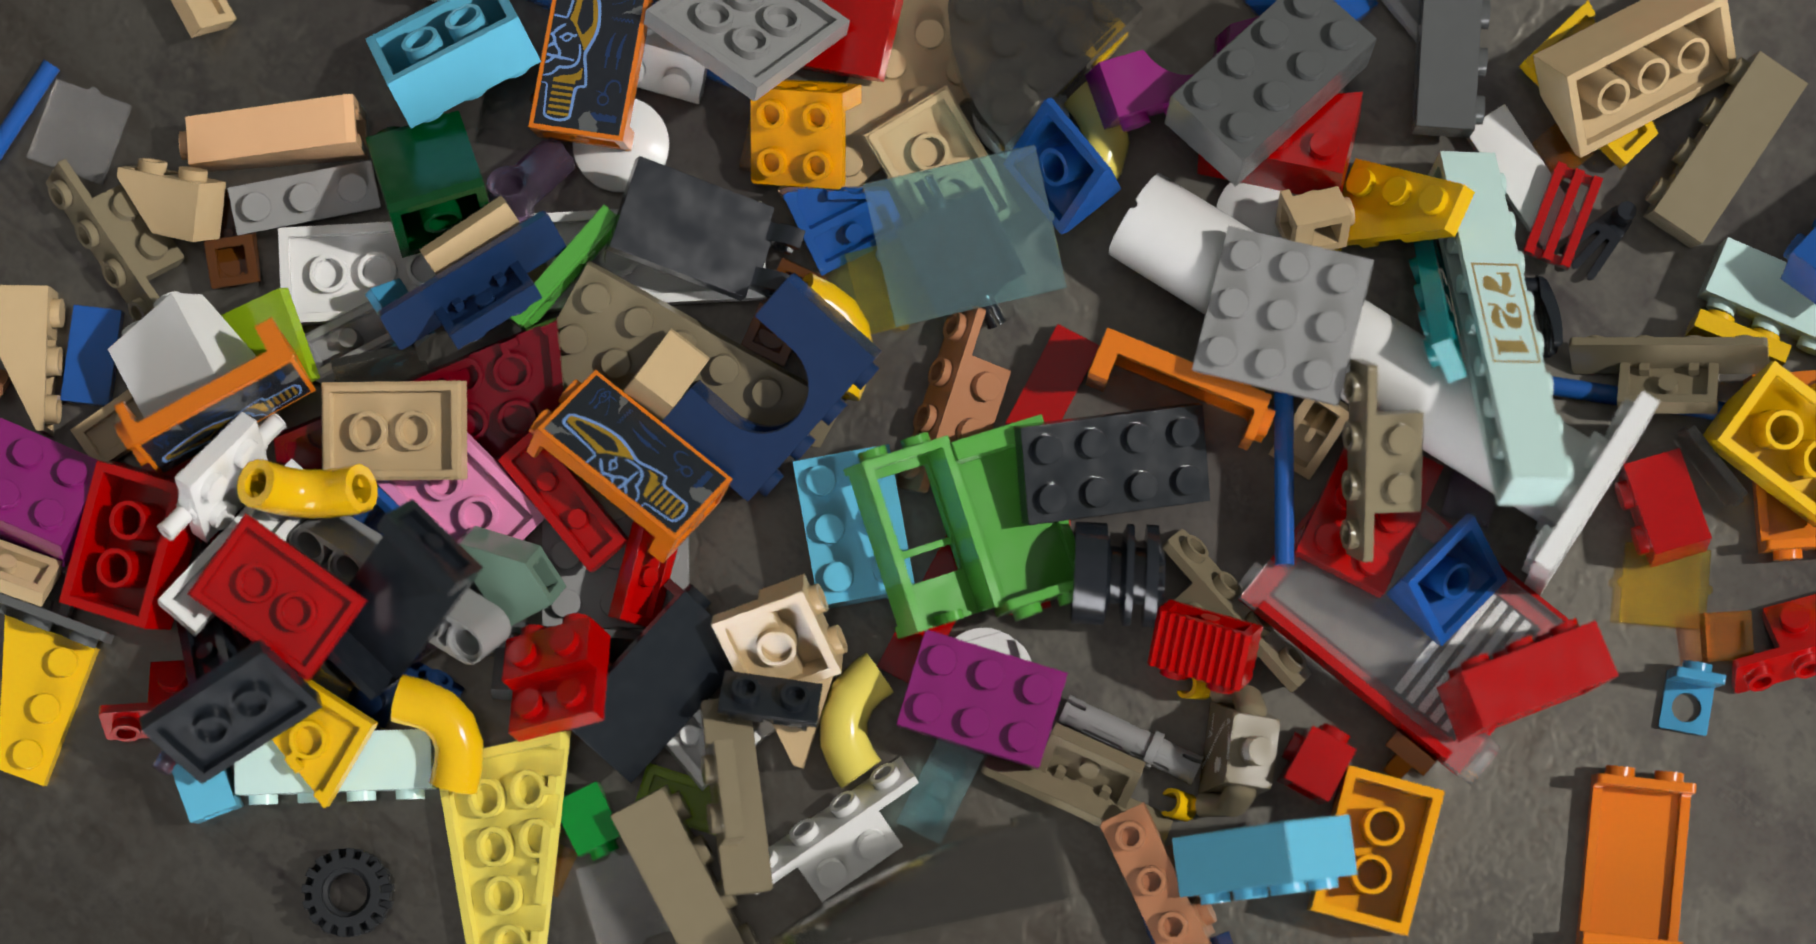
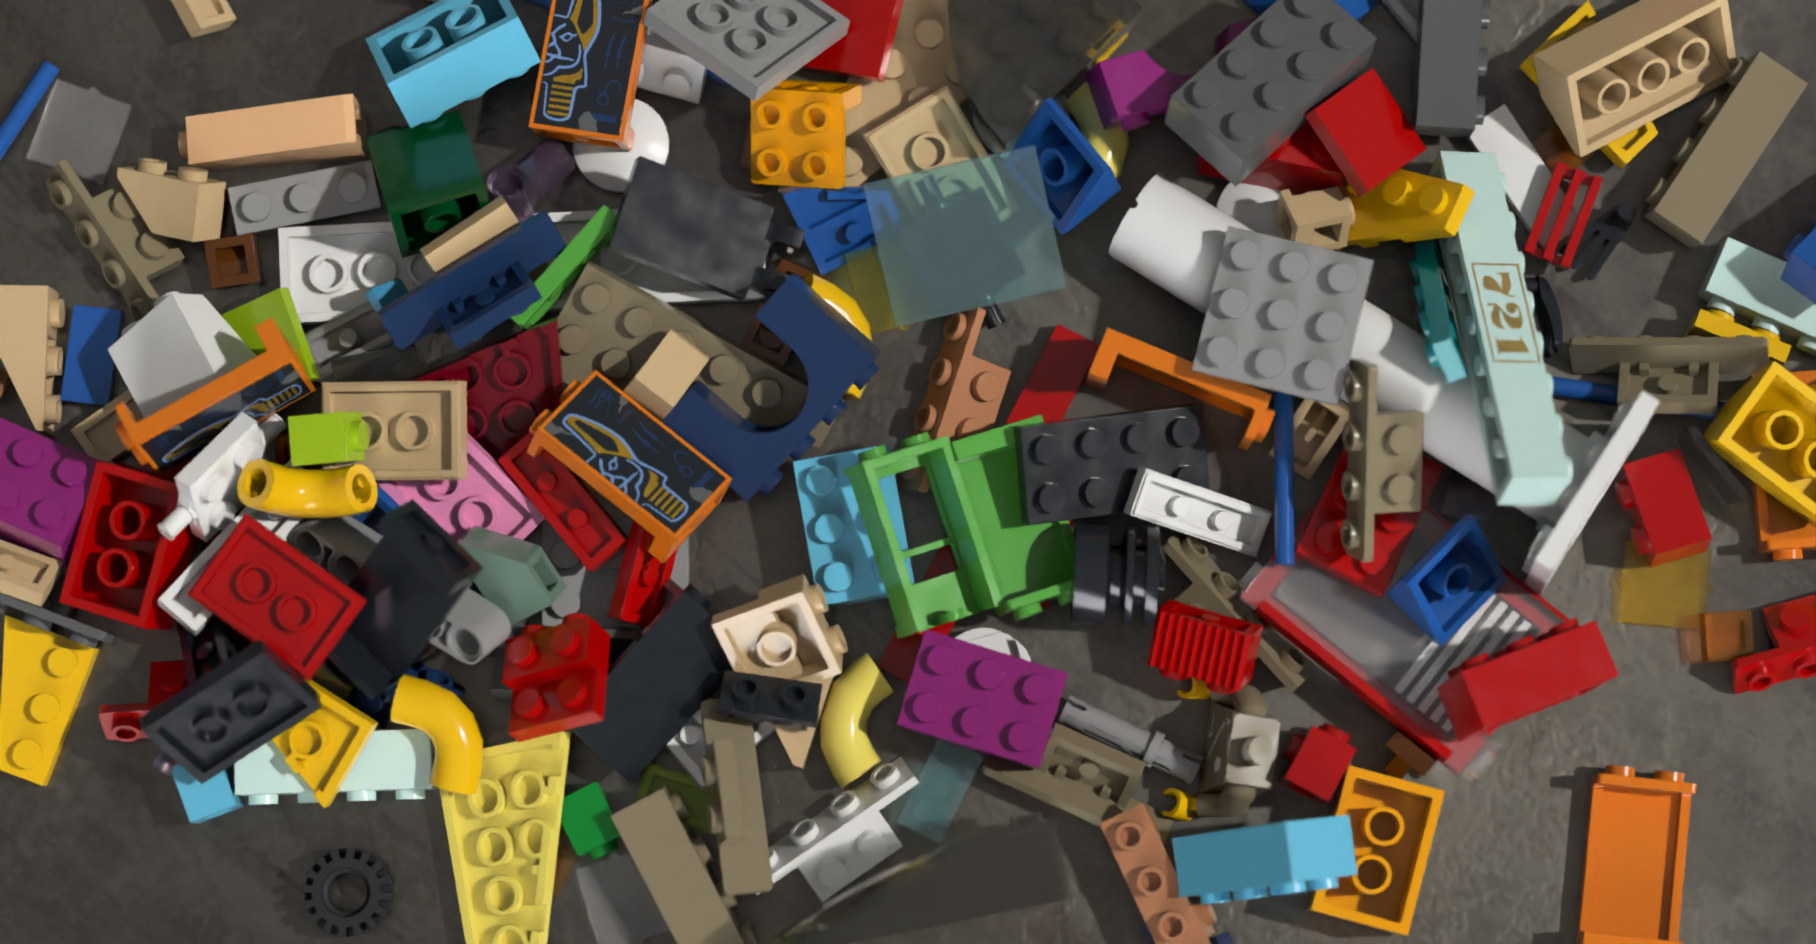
dark azure bracket [1658,660,1726,736] -> none
none -> lime brick [288,411,369,466]
none -> white tile [1124,466,1272,558]
none -> red tile [1304,68,1427,197]

